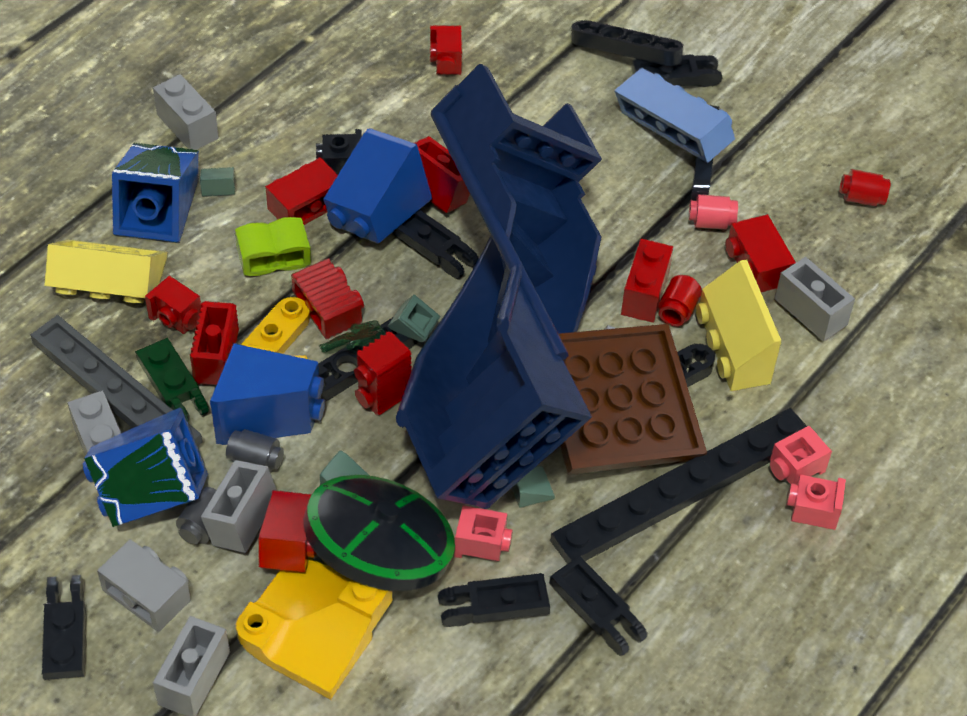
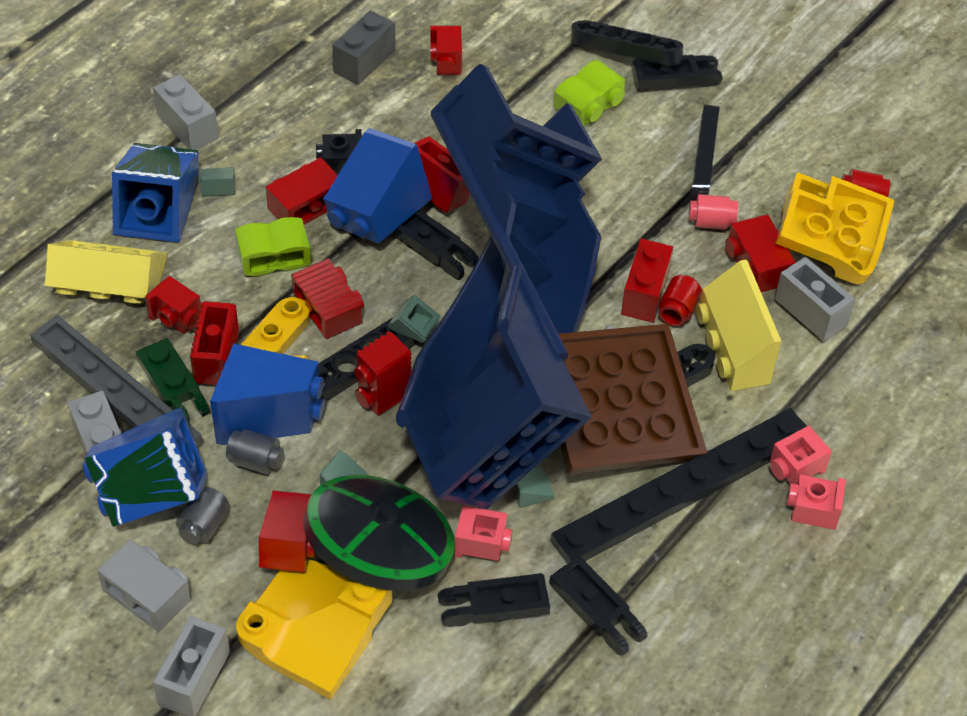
black hinge [42,574,86,680] -> none
light grey brick [201,460,277,553] -> none
clear green piece [319,320,385,352] -> none
medium blue brick [614,68,735,163] -> none
none -> dark grey brick [332,10,395,85]
none -> lime brick [553,60,625,126]
none -> yellow slope [776,172,895,284]

